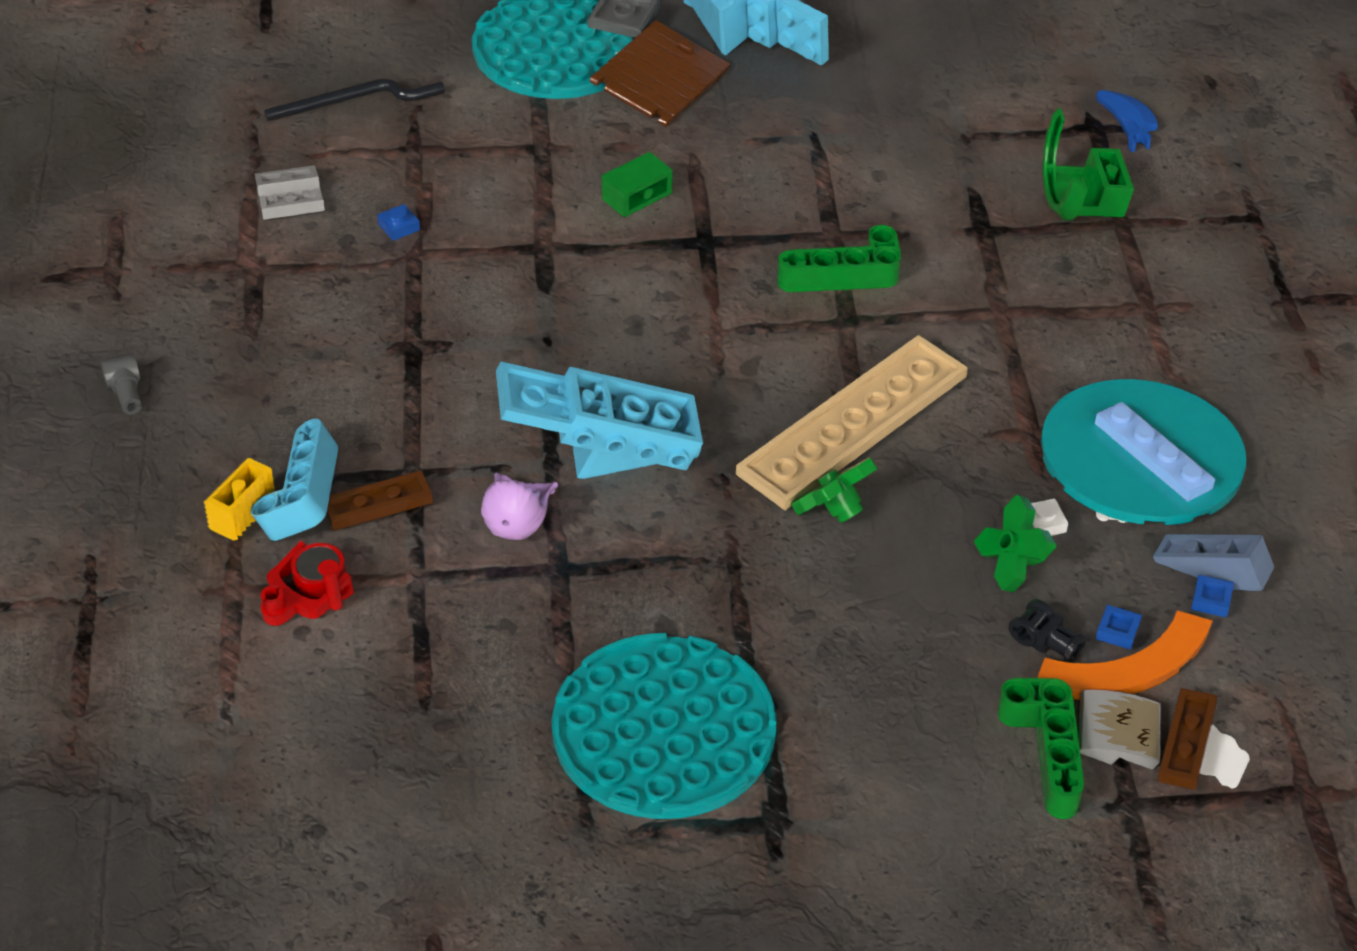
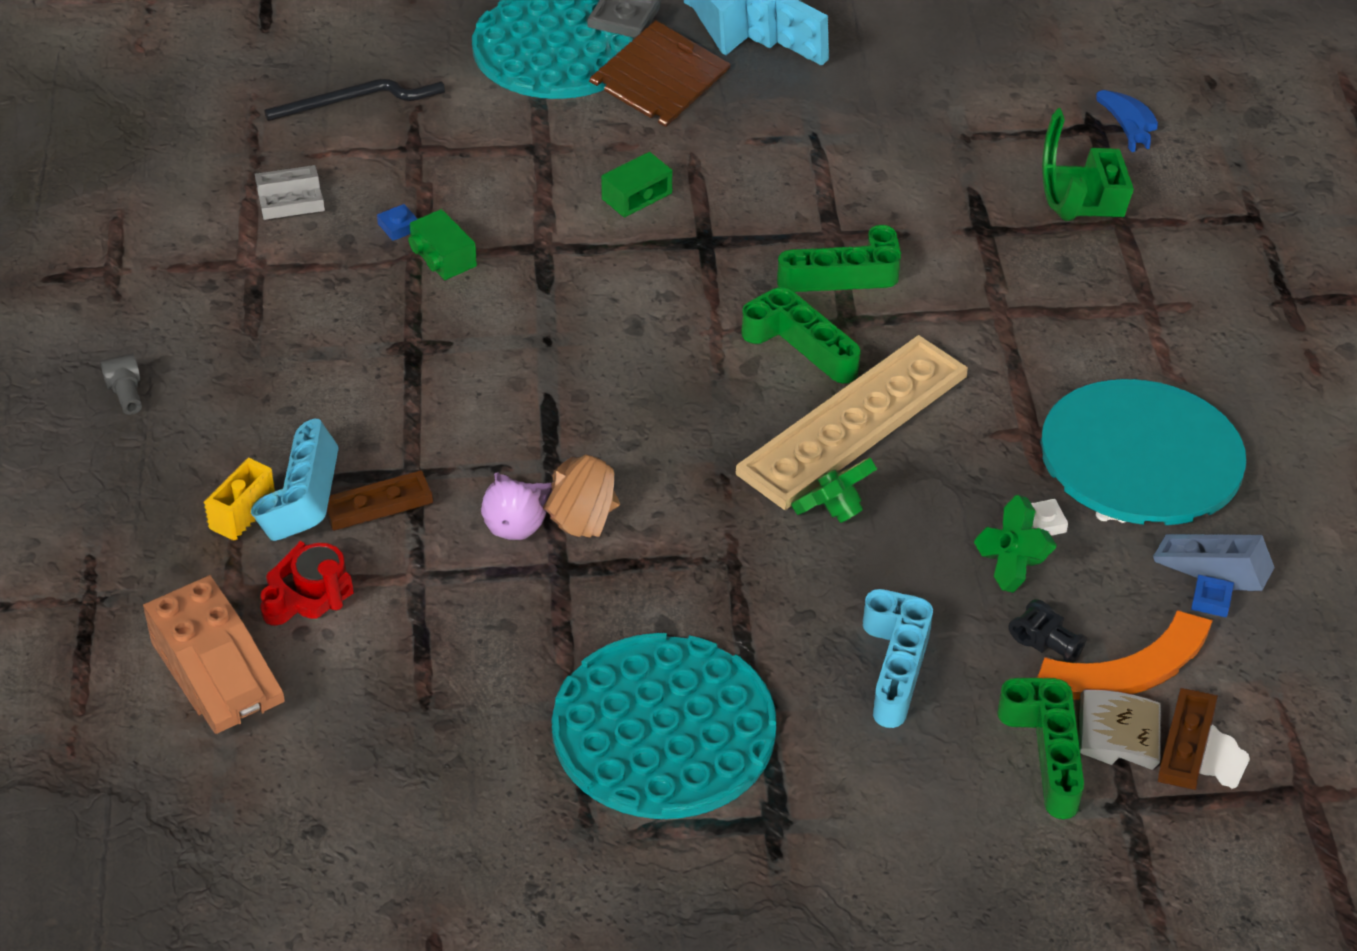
medium azure wedge [496,361,703,479] -> none
light blue plate [1095,402,1215,502] -> none
blue plate [1096,605,1142,650] -> none
none -> nougat piece [143,575,285,734]
none -> green brick [408,209,477,281]
none -> medium nougat hair [543,454,620,538]
none -> green beam [741,287,860,384]
none -> medium azure beam [863,589,933,728]

